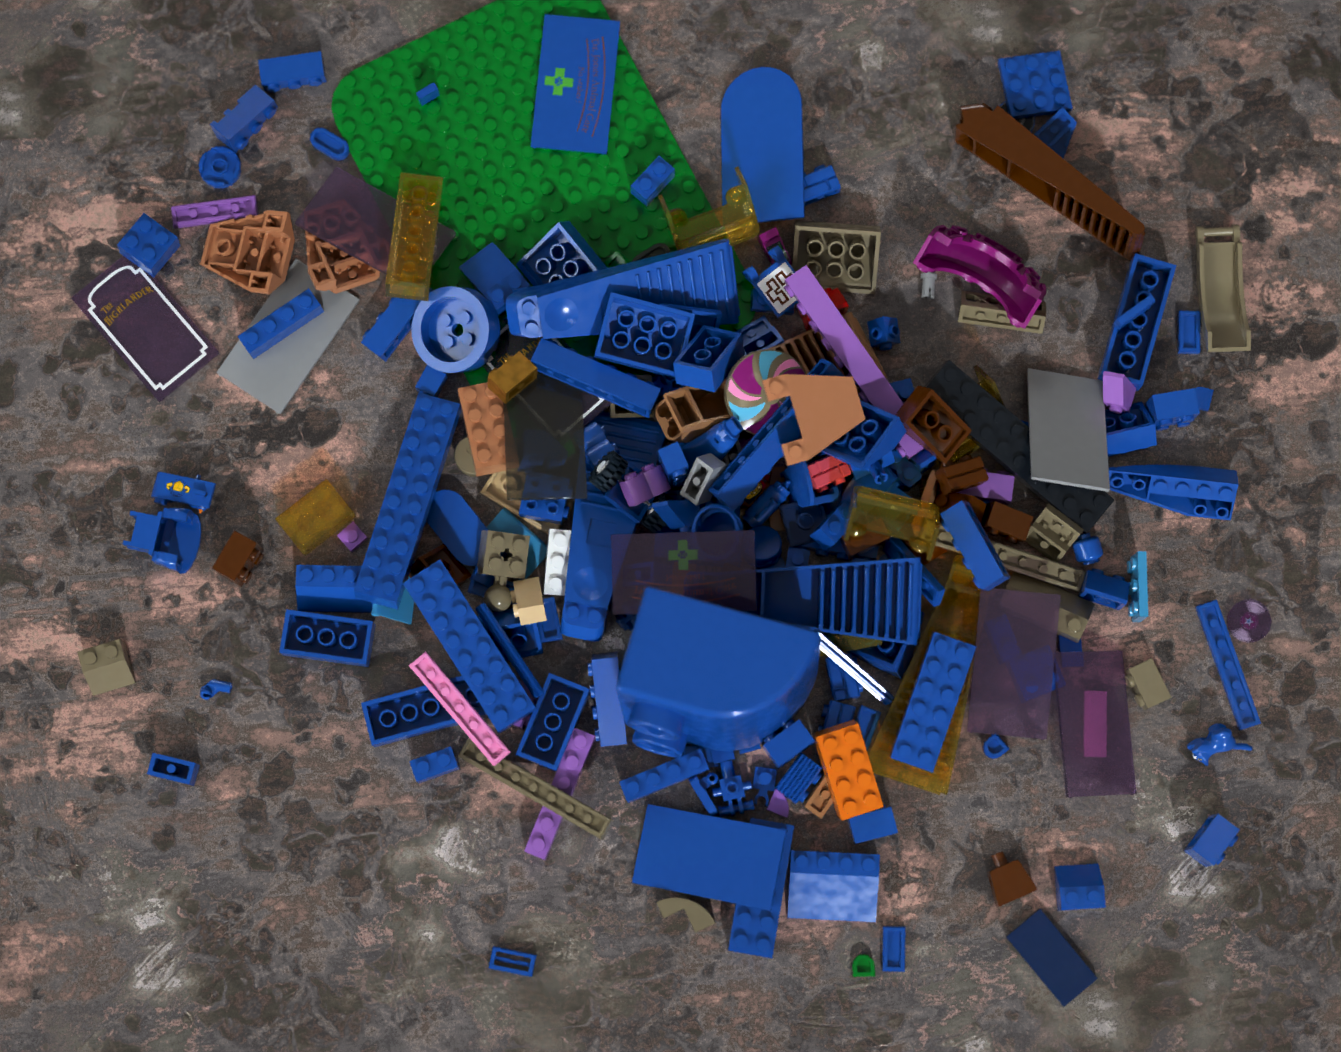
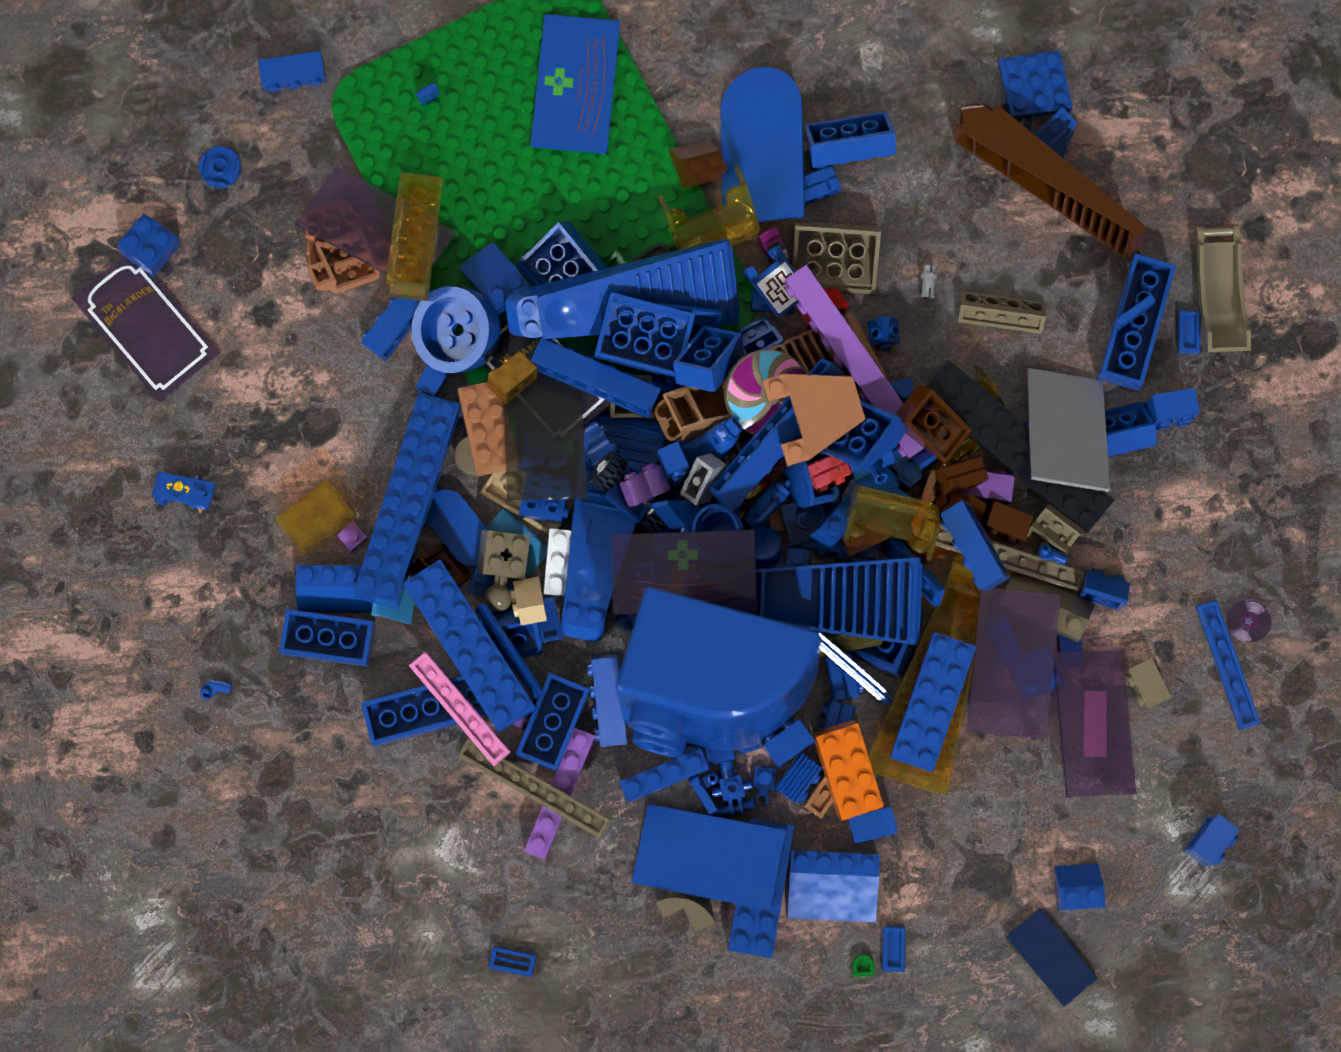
dark tan slope [77,639,136,696] -> none
blue piece [123,508,202,574] -> none
blue brick [147,753,200,786] -> none
medium lavender tile [171,195,258,229] -> none
nougat wedge [200,210,295,295] -> none
blue wedge [210,85,277,153] -> none
reddish brown brick [212,530,264,587] -> none
light grey piece [216,259,360,415] -> none
blue brick [237,288,324,359] -> none
blue tile [310,128,350,161] -> none
blue brick [409,746,460,784] -> none
blue brick [631,156,675,207] -> none
medium lavender tile [767,789,789,818] -> none
blue tile [855,705,882,751] -> none
magenta windscreen [913,225,1046,329] -> none
blue tile [983,732,1010,759] -> none
reddish brown torso [987,851,1037,907] -> none
blue head [1072,532,1103,565] -> none
medium lavender slope [1103,371,1136,414] -> none
blue wedge [1109,465,1239,521] -> none
dark azure plate [1127,551,1148,622] -> none
blue animal [1186,723,1253,766] -> none
blue tile [1195,387,1214,412] -> none
none -> reddish brown slope [669,140,727,189]
none -> blue brick [804,111,896,168]
none -> blue arm [1038,544,1069,566]

